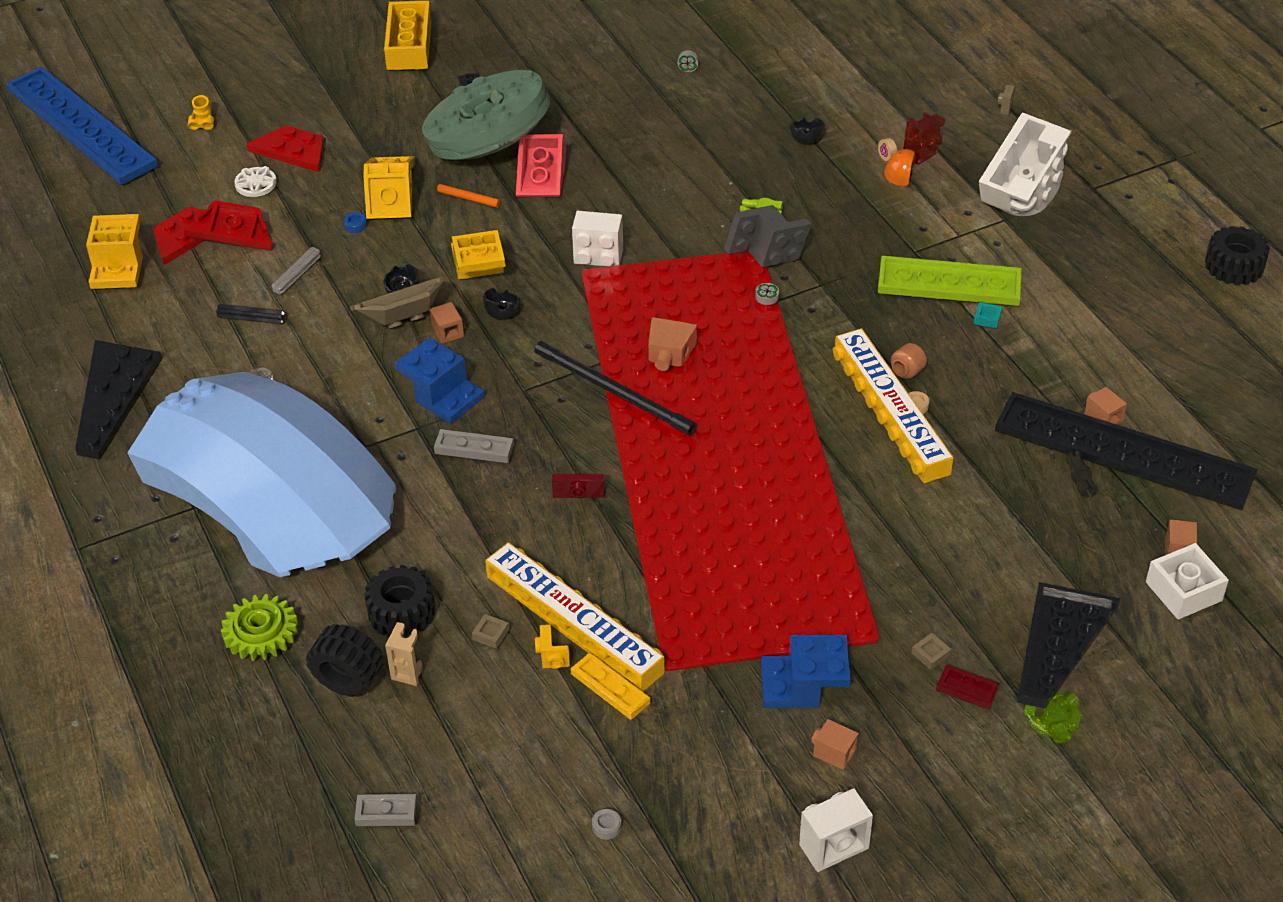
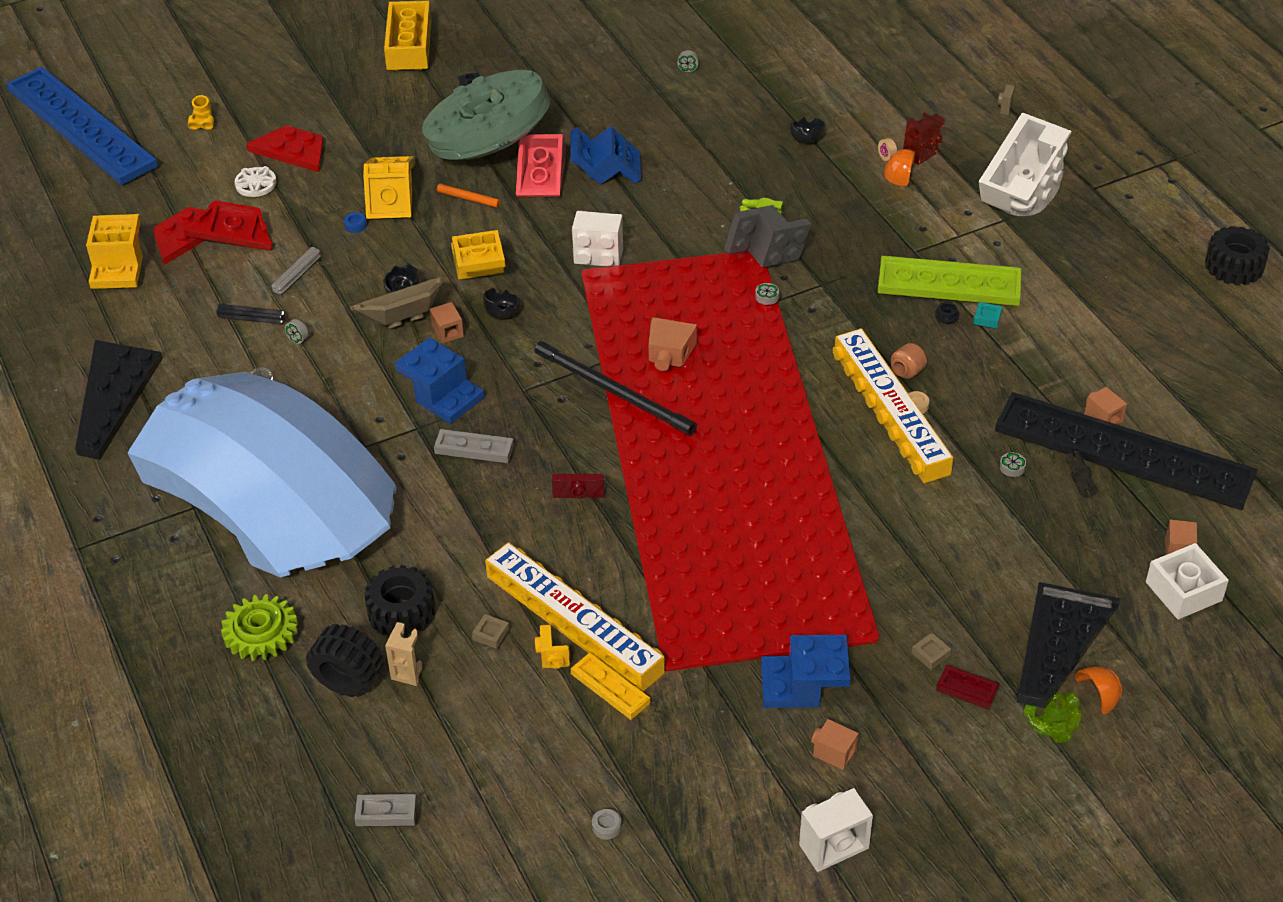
none -> light grey tile [285,319,308,344]
none -> blue bracket [571,126,641,185]
none -> black plate [935,302,959,324]
none -> light grey tile [999,452,1026,477]
none -> orange helmet [1075,666,1122,715]

